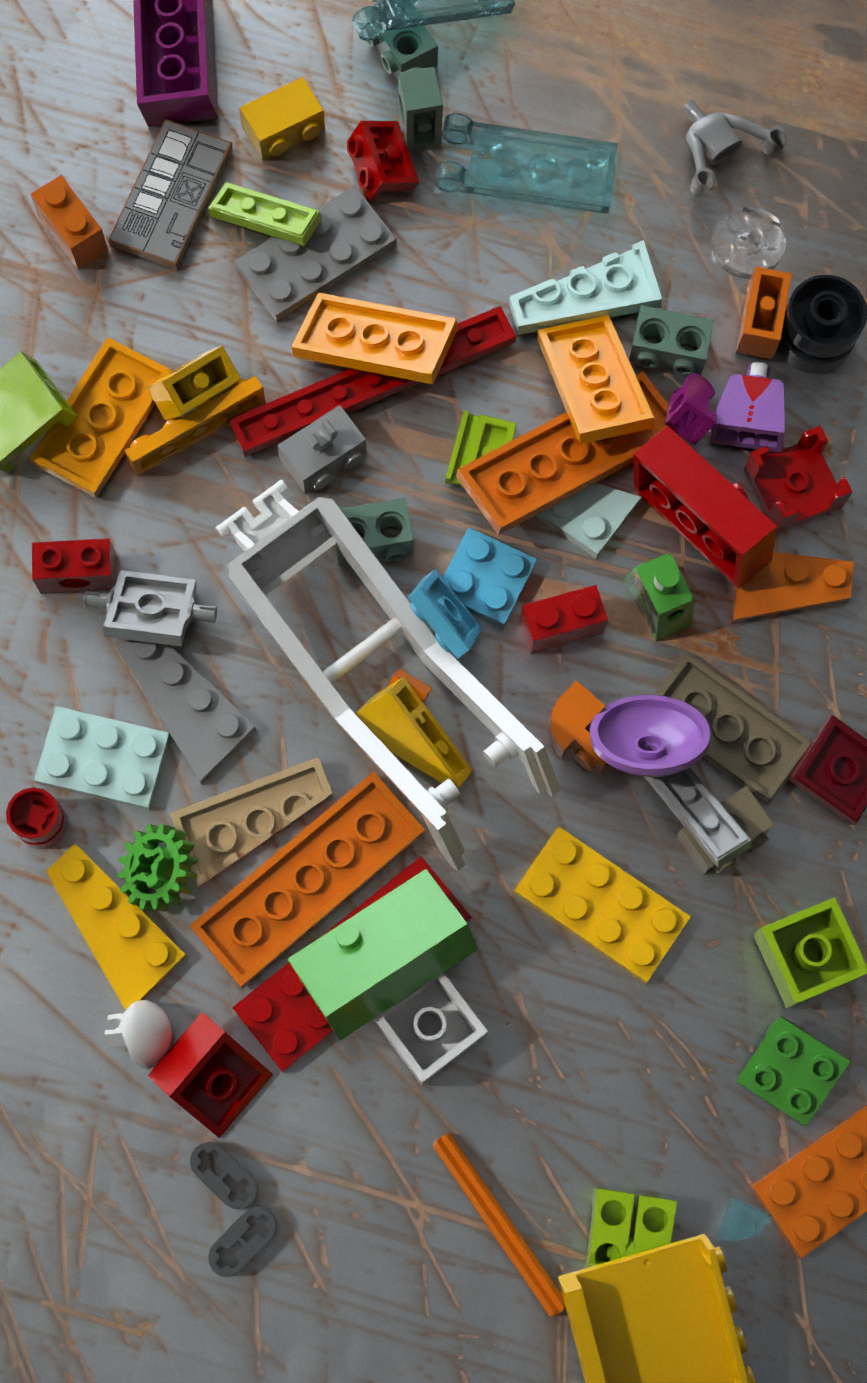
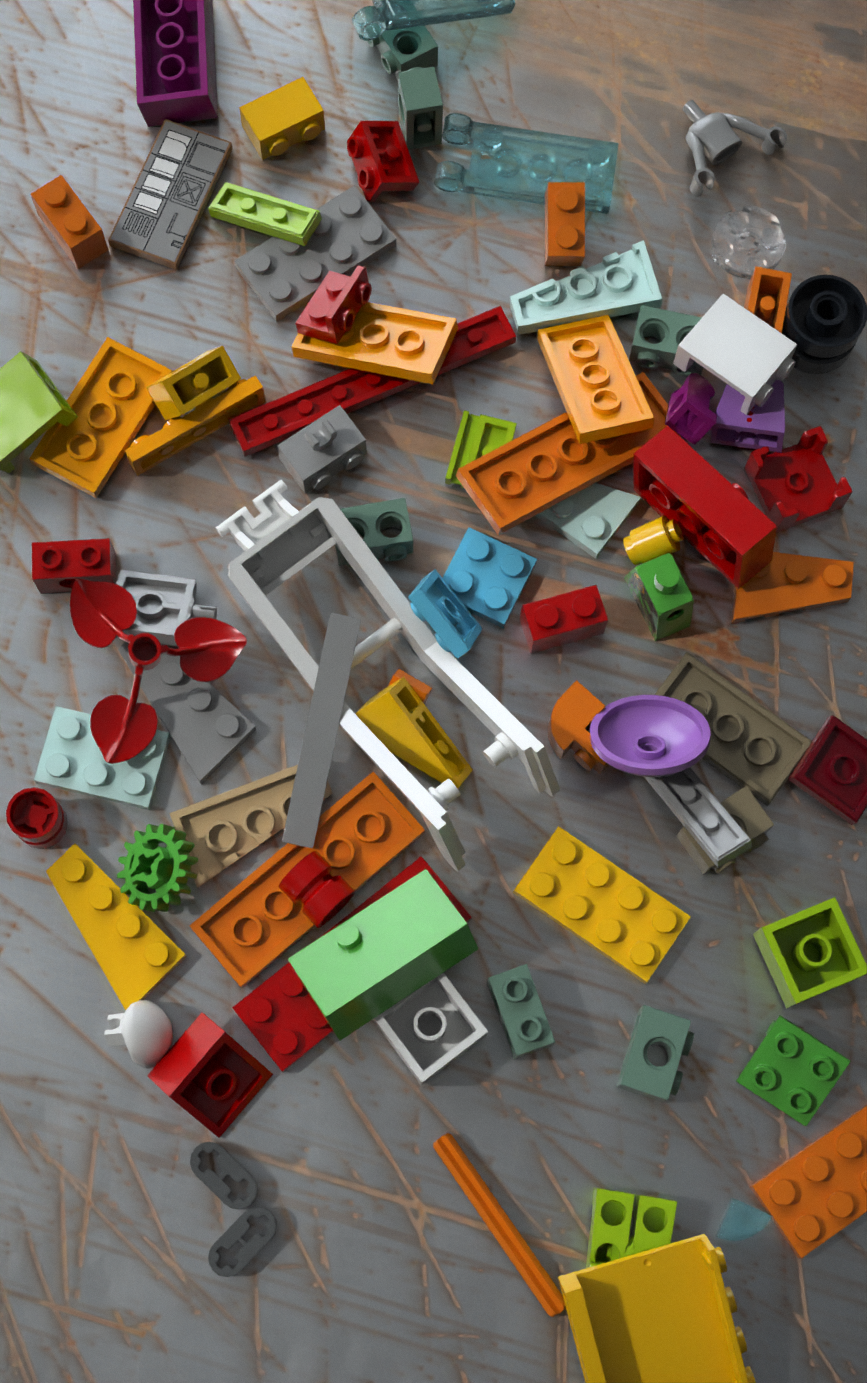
none -> red plant [70,579,247,764]
none -> red wheel [278,851,356,928]
none -> light grey sticker [282,613,361,848]
none -> red bracket [295,265,372,344]
none -> sand green brick [486,964,555,1060]
none -> orange brick [545,182,585,266]
none -> sand green brick [616,1005,694,1102]
none -> yellow brick [623,516,683,565]
none -> white panel [673,294,797,415]

